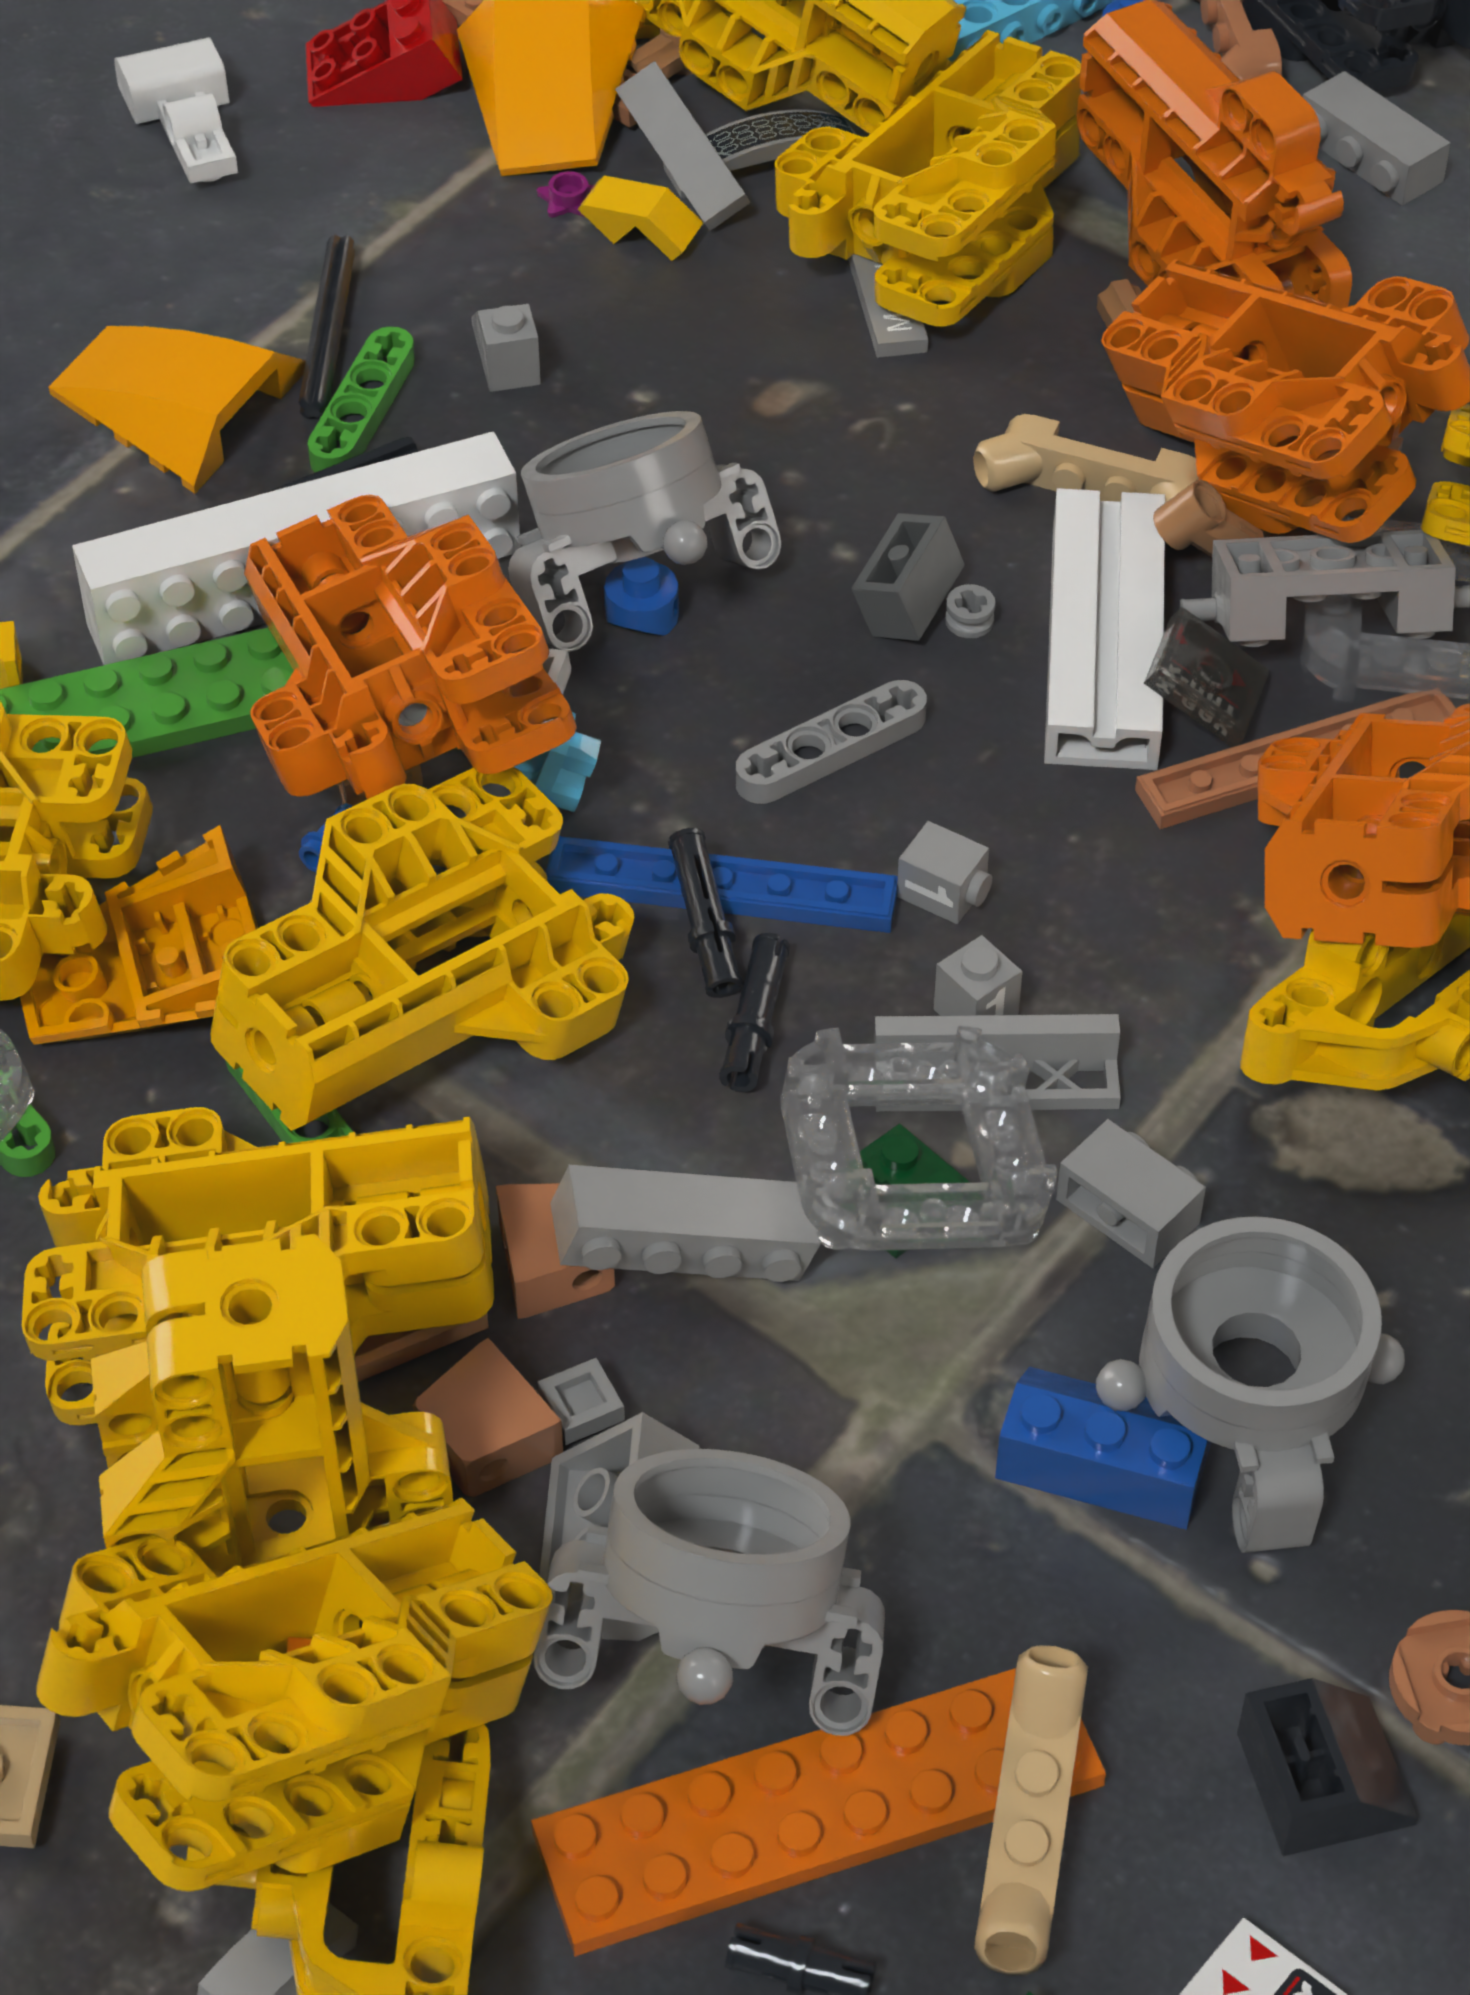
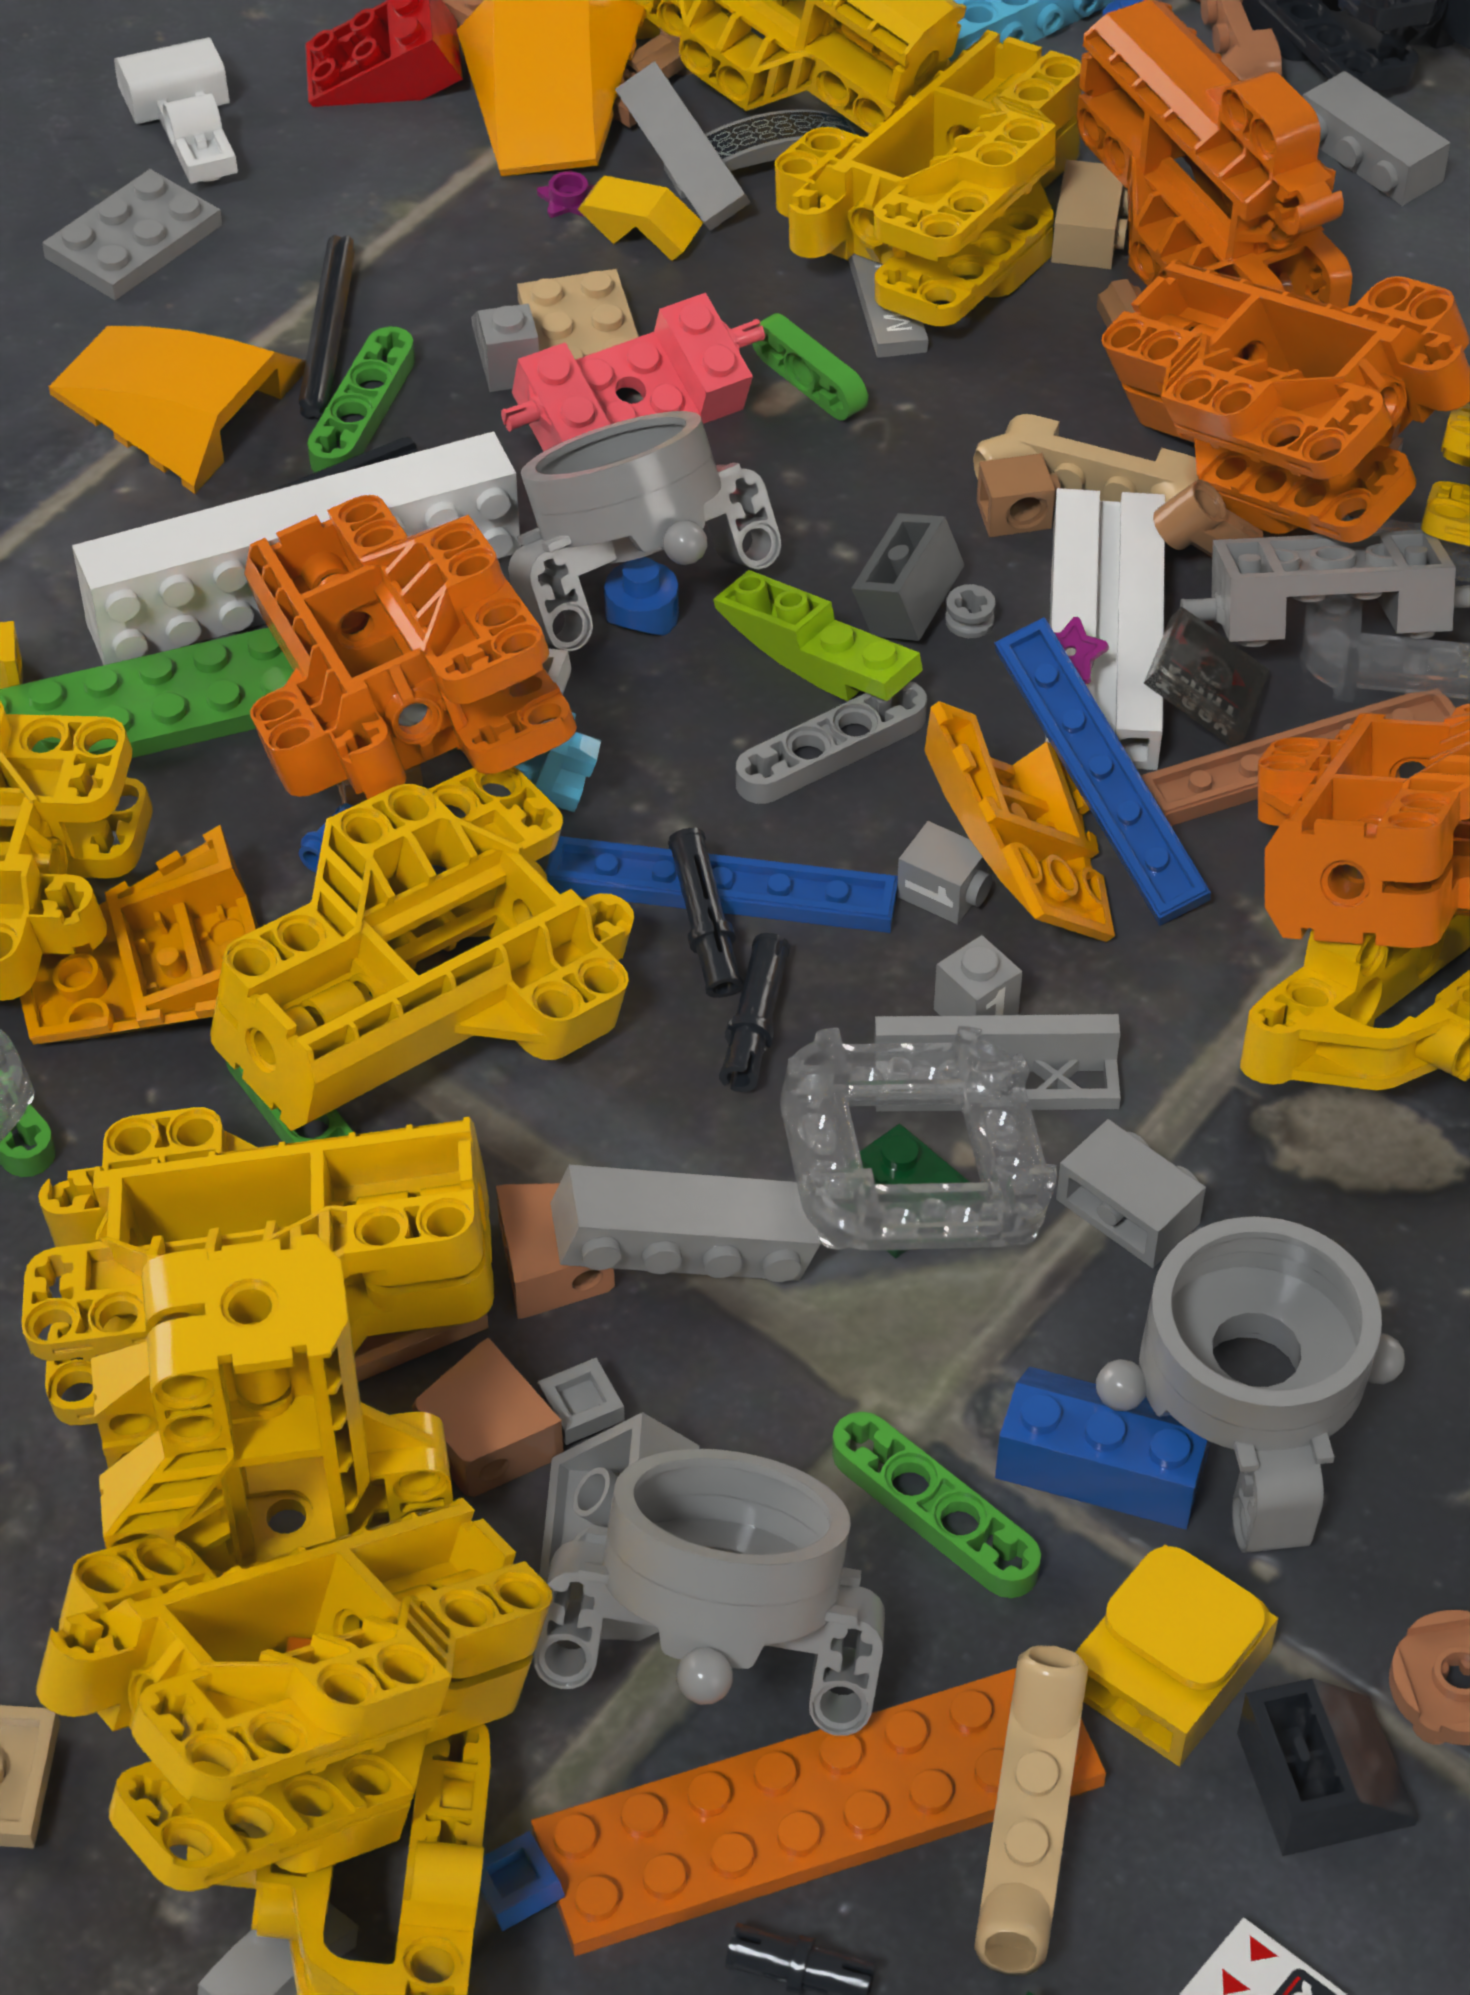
none -> light grey plate [42,169,222,300]
none -> blue plate [479,1831,565,1932]
none -> coral brick [501,293,765,451]
none -> tan plate [517,269,638,360]
none -> lime slope [713,570,923,701]
none -> bright green beam [752,313,868,420]
none -> bright green beam [832,1412,1041,1598]
none -> light orange wedge [924,701,1115,942]
none -> medium nougat brick [977,453,1061,537]
none -> blue tile [994,617,1211,926]
none -> tan brick [1051,159,1128,269]
none -> magenta plate [1054,617,1109,685]
none -> yellow brick [1075,1544,1278,1767]

